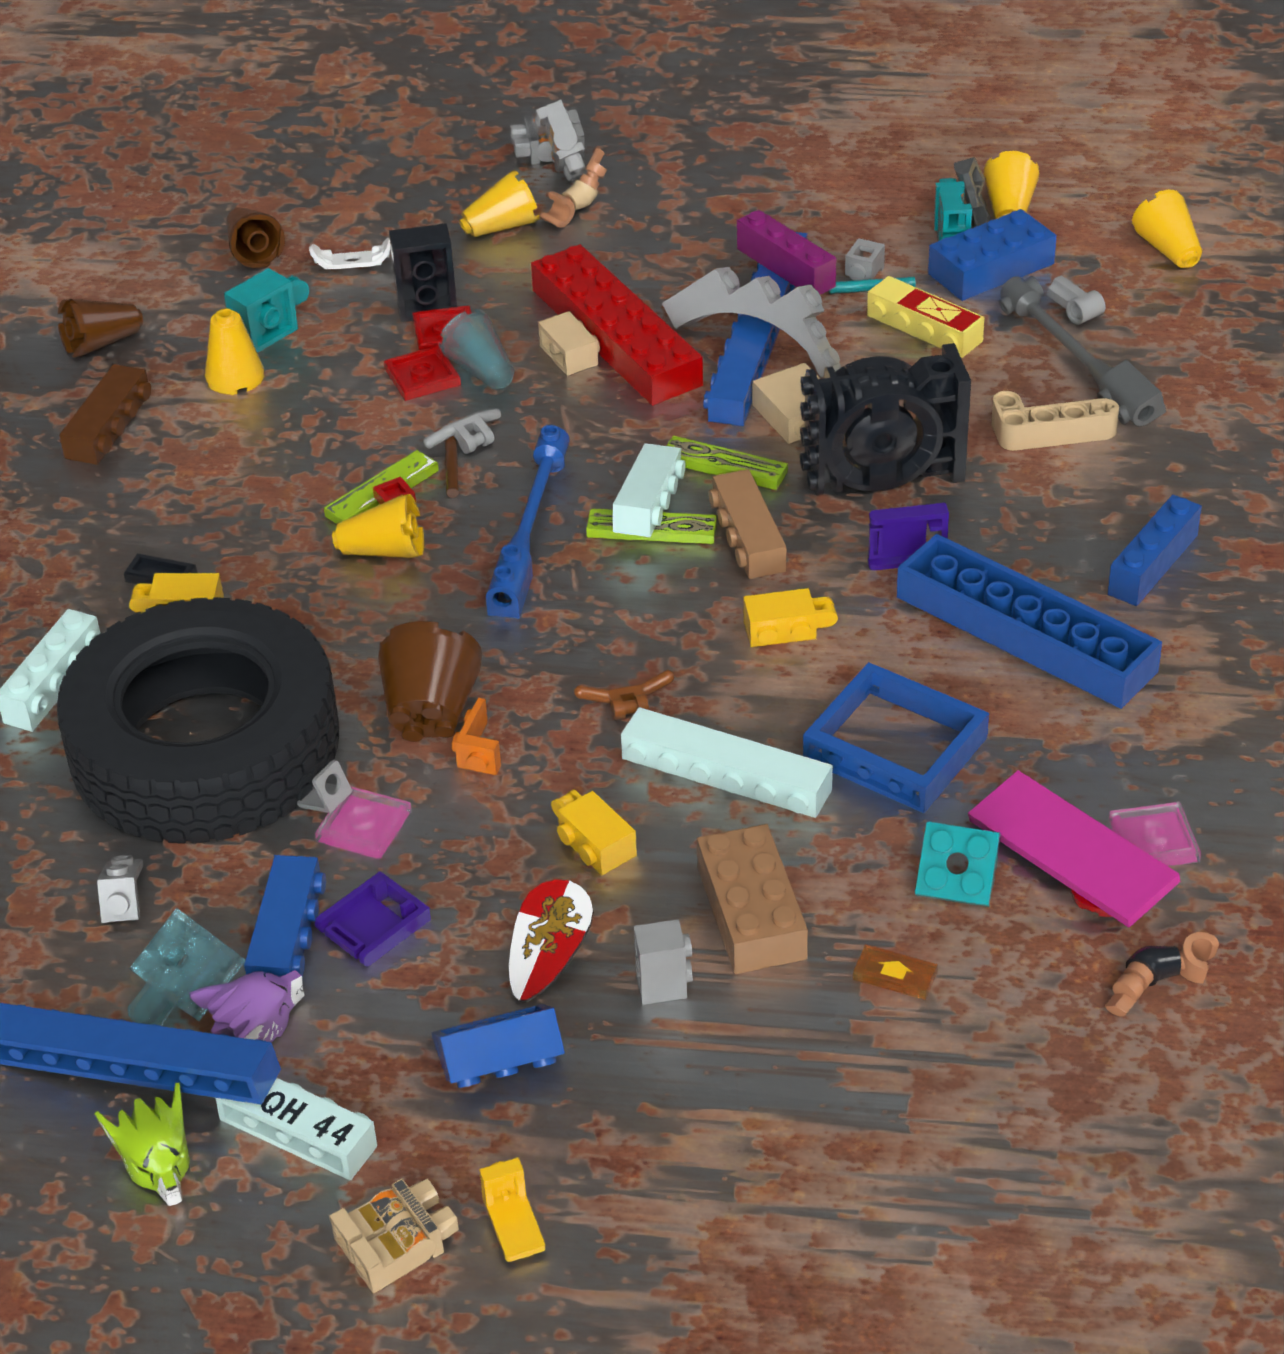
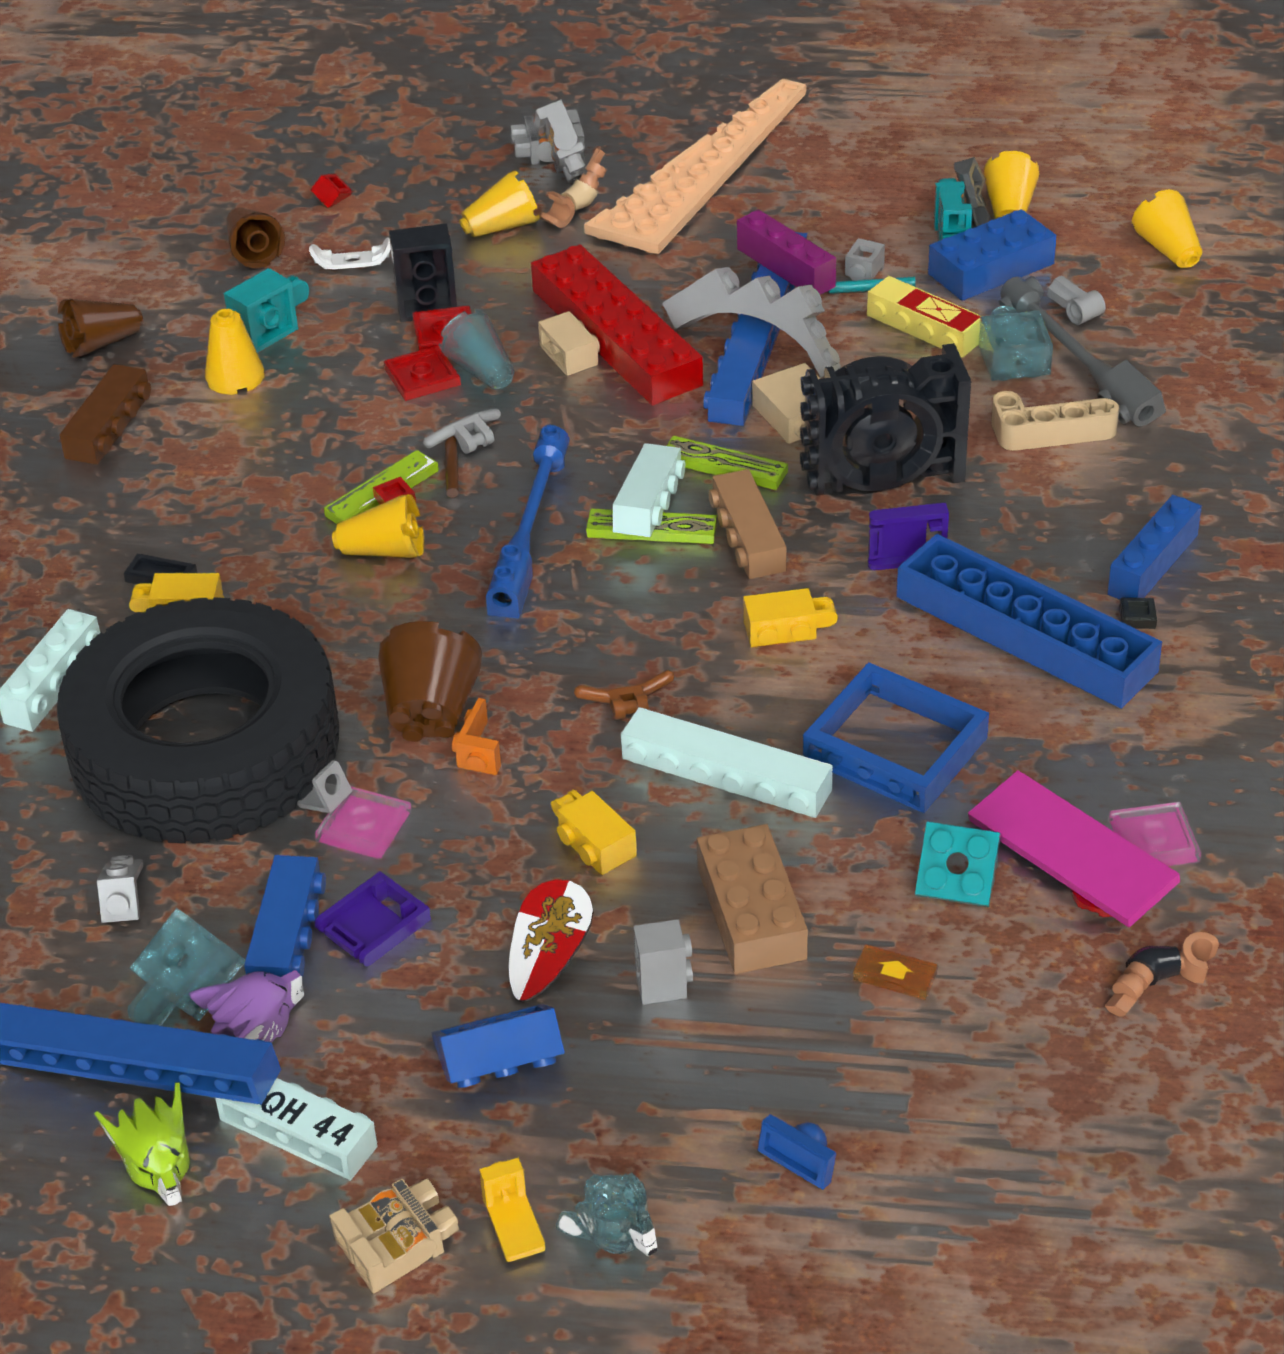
none -> red slope [310,174,353,208]
none -> clear light blue piece [555,1173,658,1256]
none -> light nougat wing [584,79,806,254]
none -> blue tile [757,1114,836,1190]
none -> clear light blue brick [979,306,1053,381]
none -> pearl dark grey tile [1120,598,1157,629]

